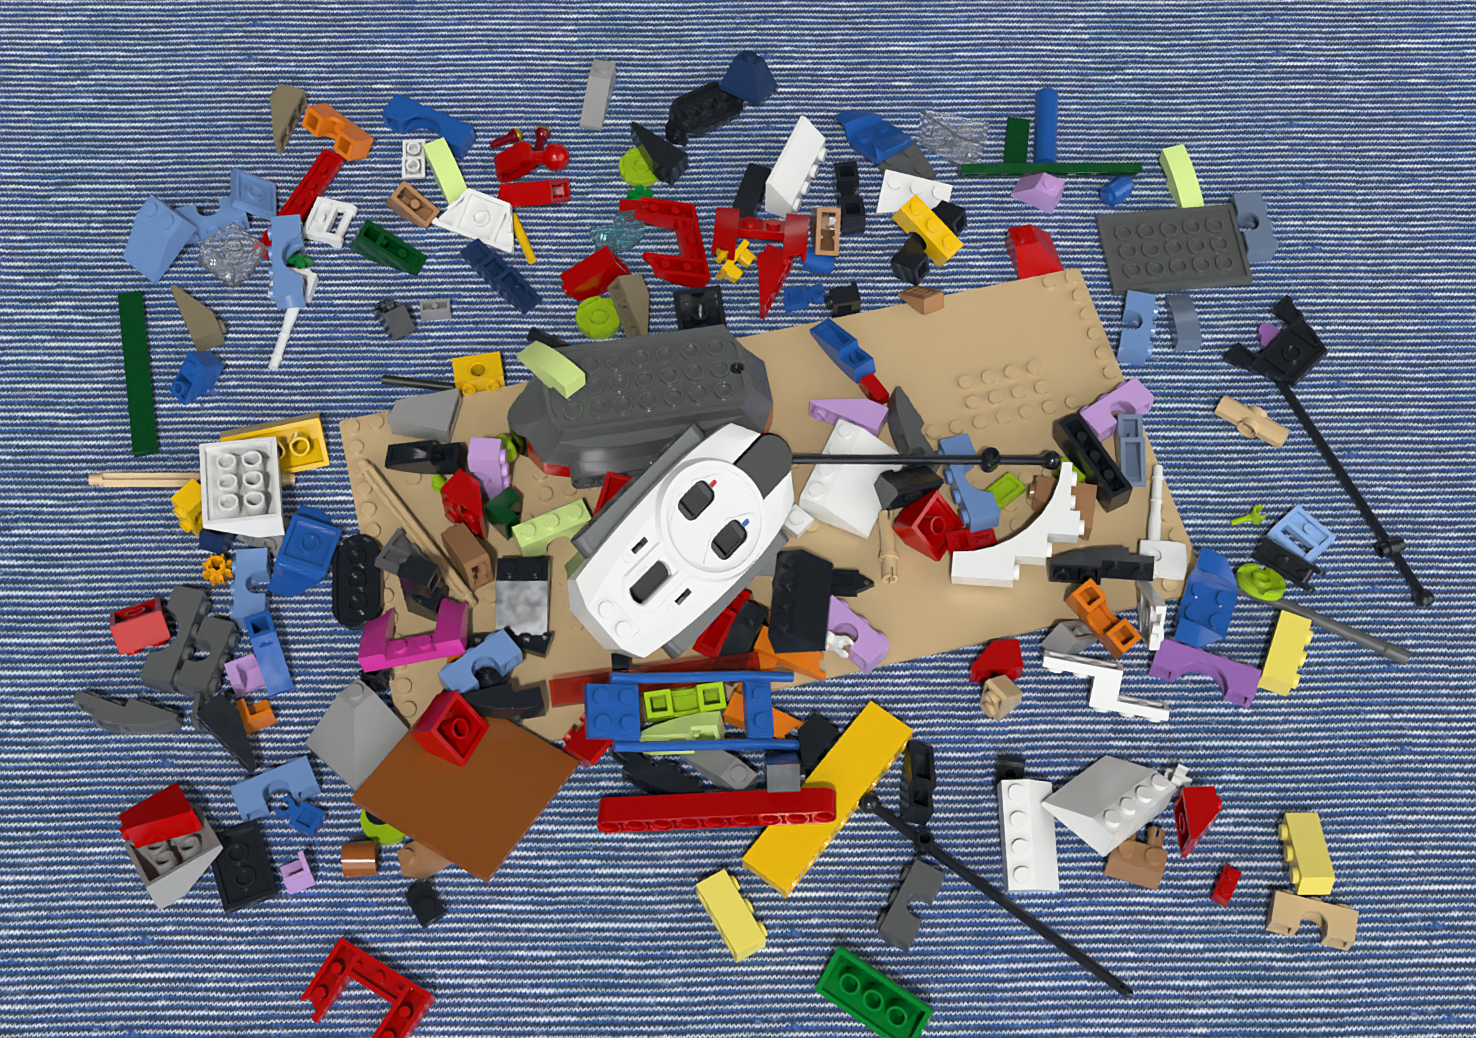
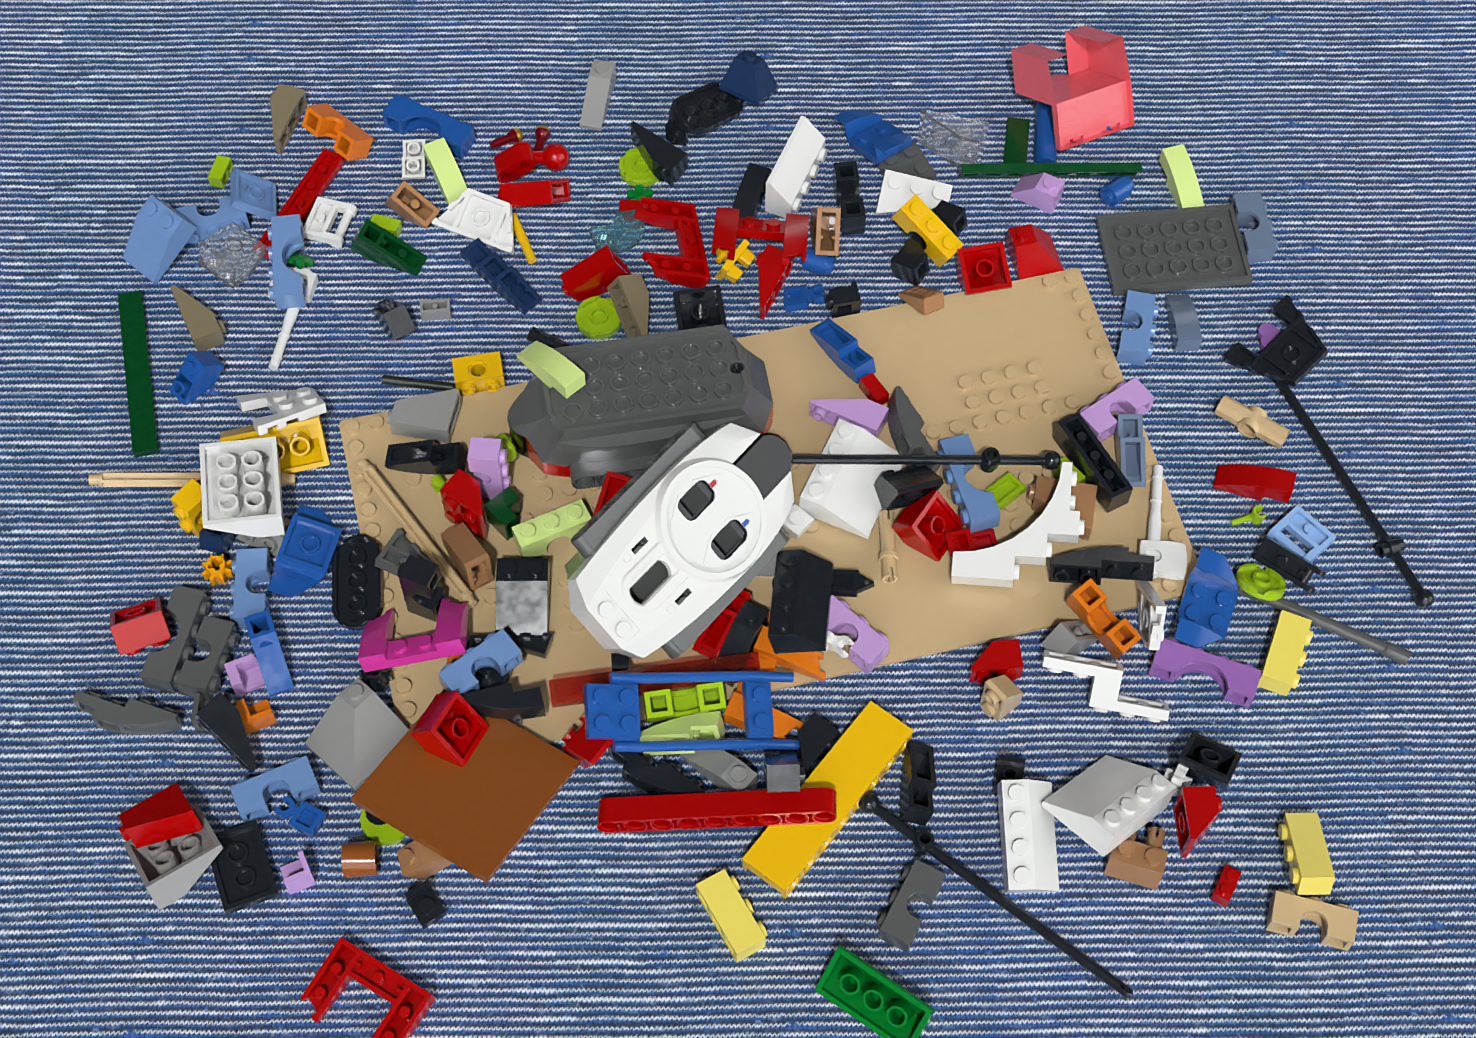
none -> lime piece [208,155,234,188]
none -> white wing [236,387,327,436]
none -> lime piece [370,213,403,238]
none -> red slope [957,241,1013,296]
none -> coral piece [1011,25,1135,151]
none -> black slope [1176,731,1242,792]
none -> red slope [1212,464,1297,503]

